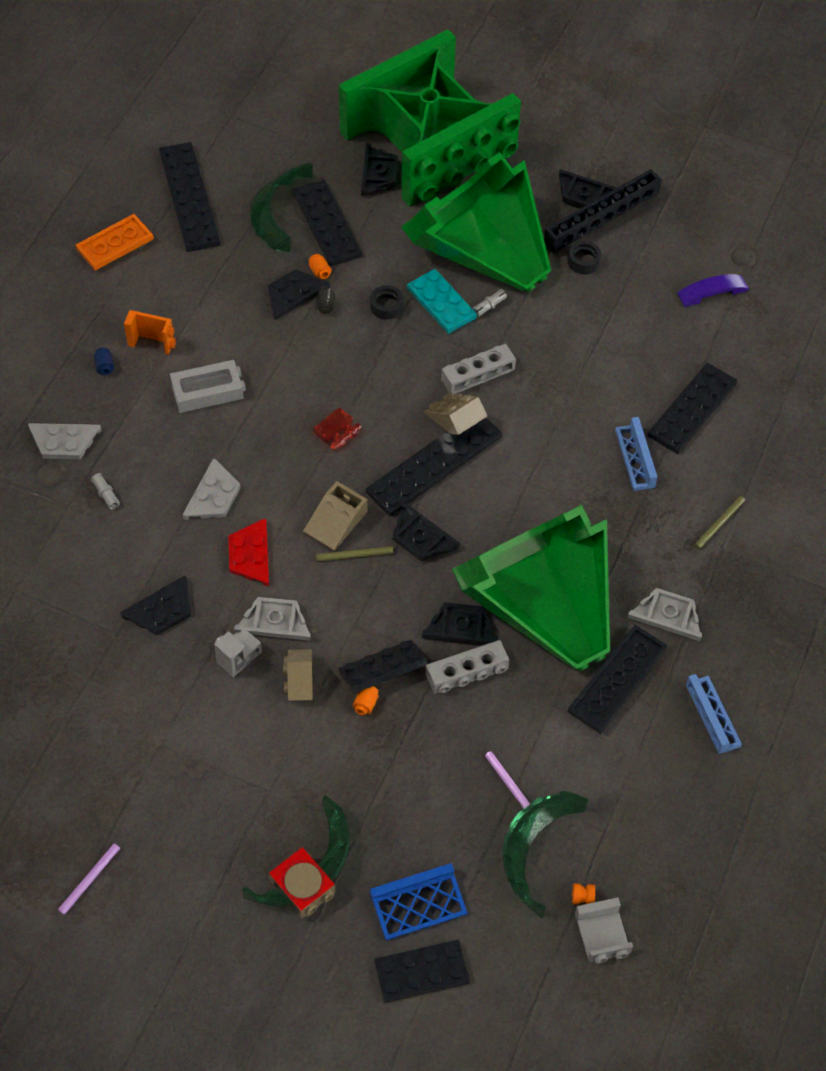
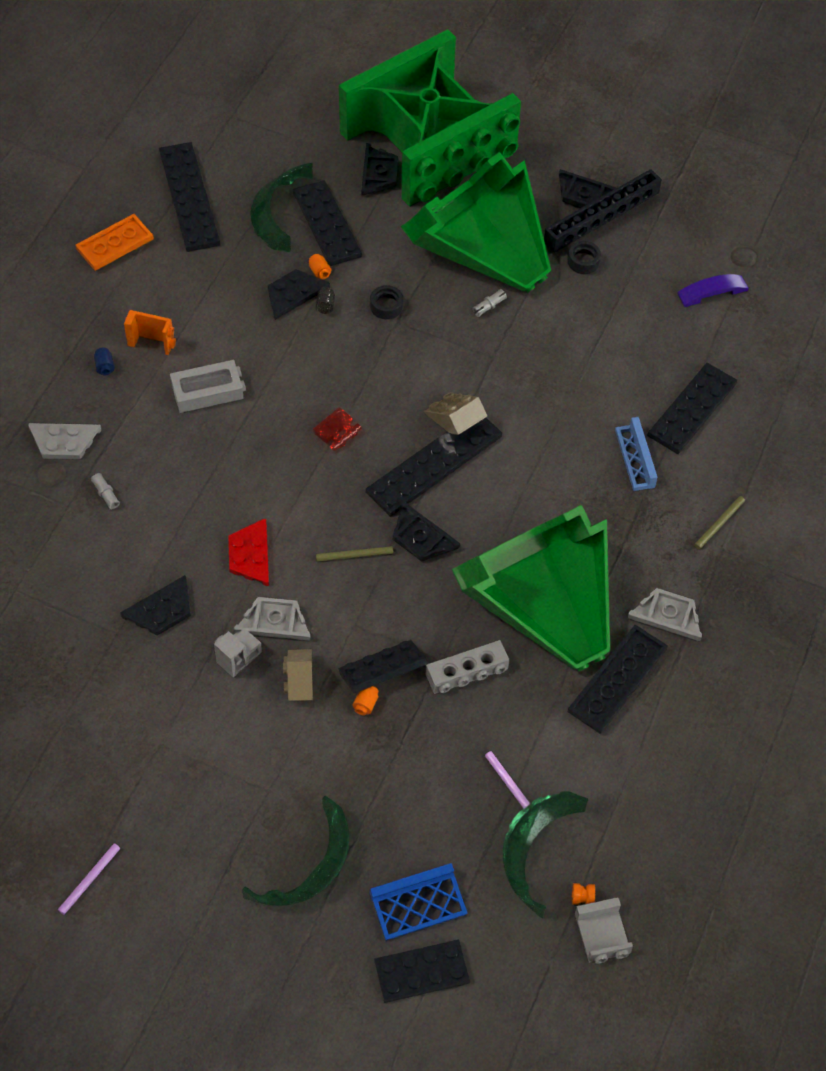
light grey wing [182,459,241,520] -> none
panel [269,847,335,919] -> none
dark tan slope [303,481,368,551] -> none
teal plate [407,269,477,334] -> none
black wing [422,602,498,645] -> none
light grey brick [441,344,516,394] -> none
medium blue fence [686,674,742,754] -> none

